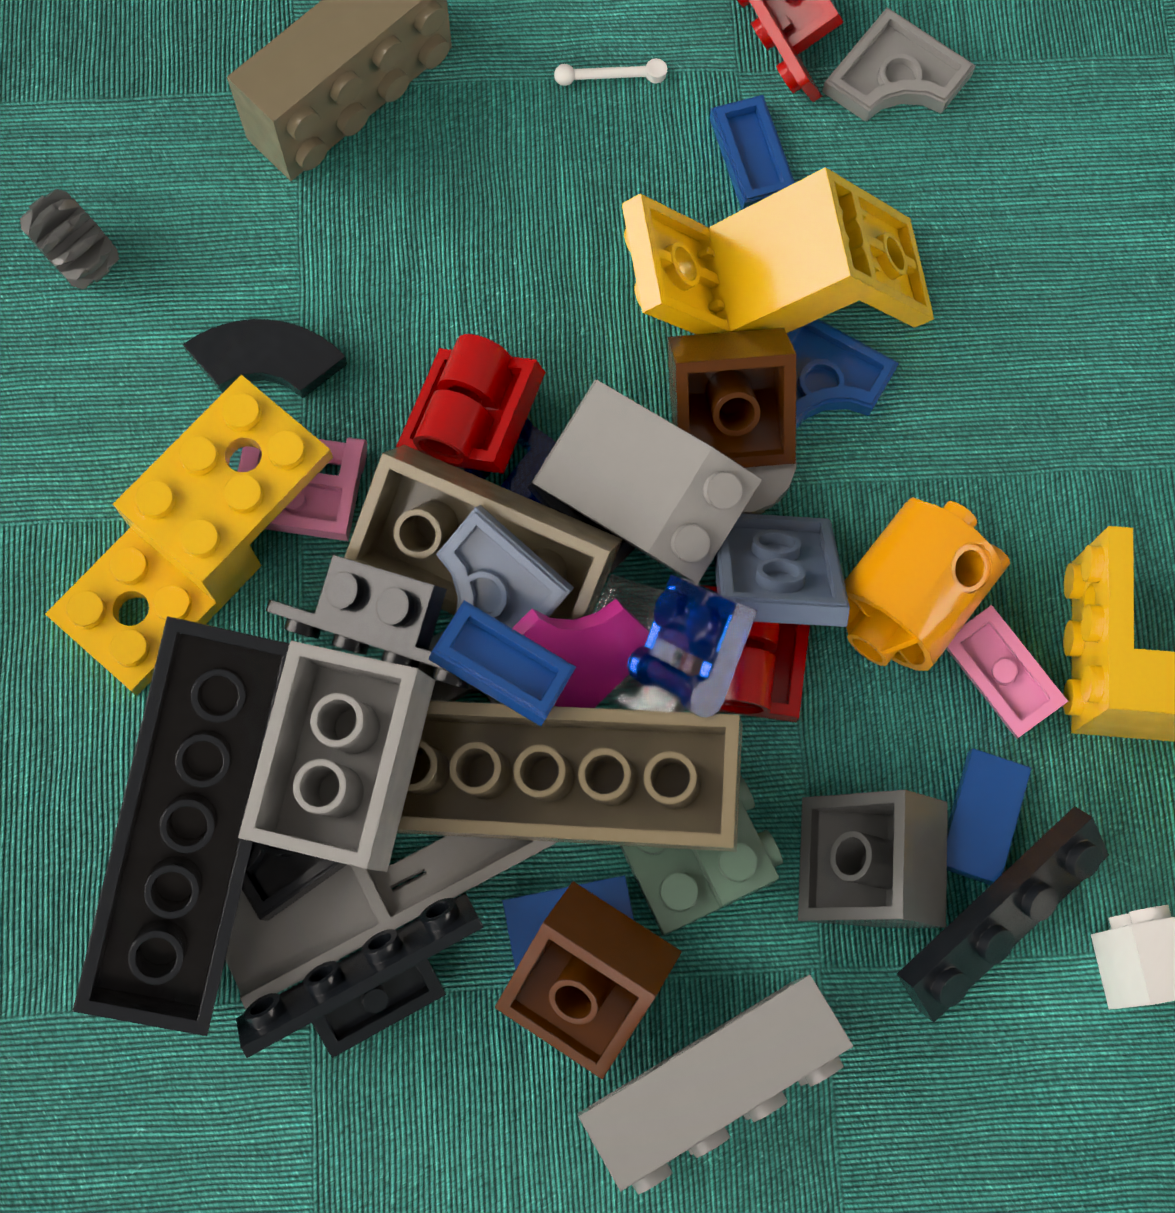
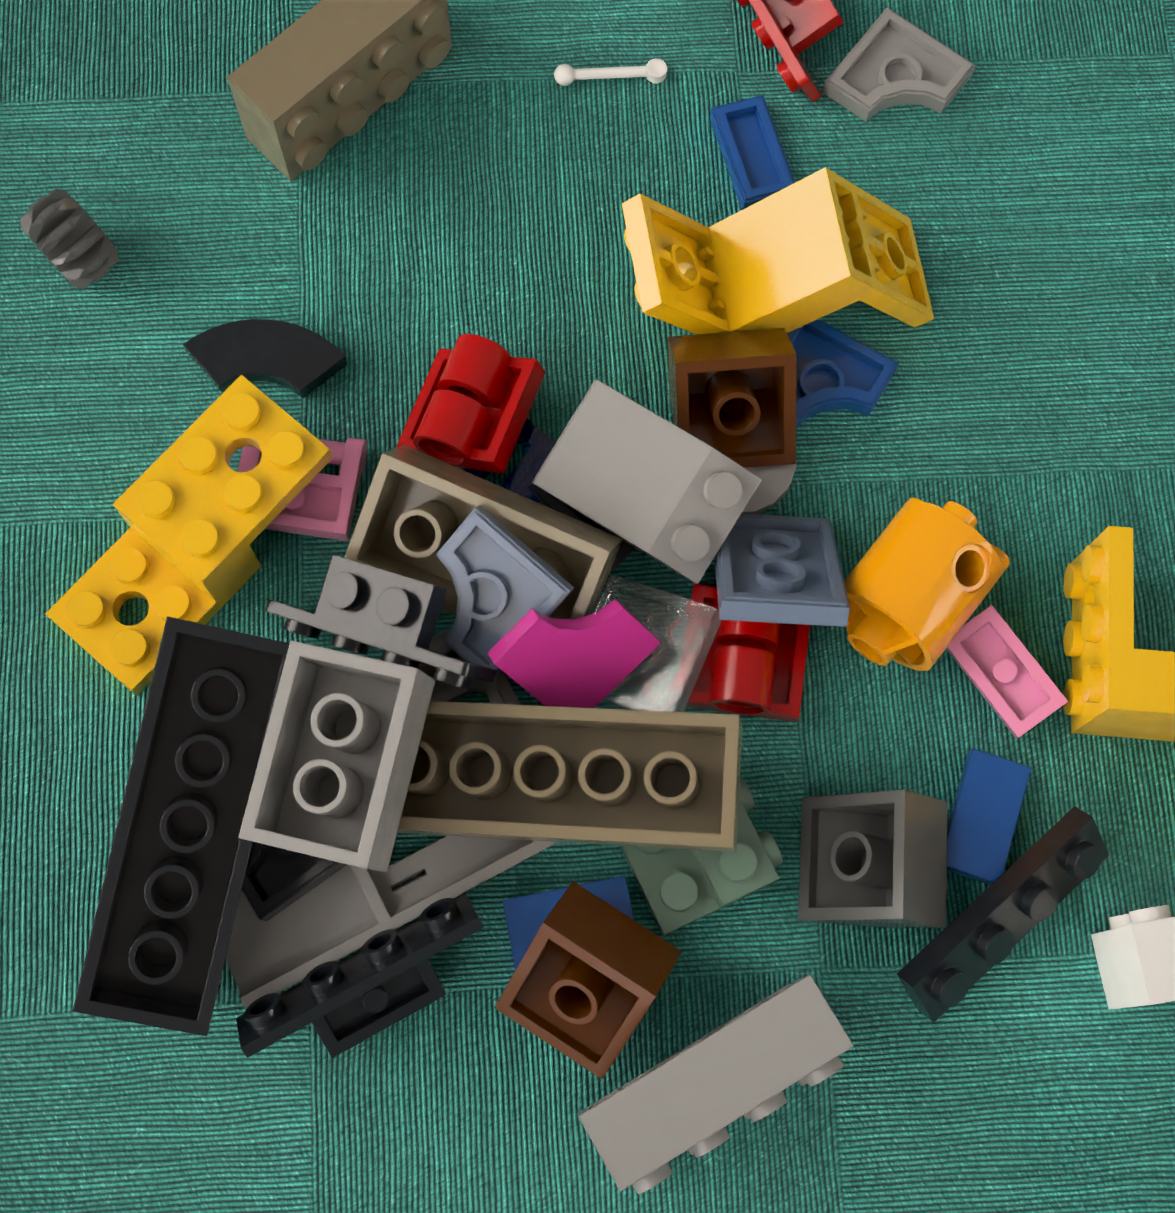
blue tile [428,600,576,726] -> none
clear blue plate [627,574,758,718] -> none

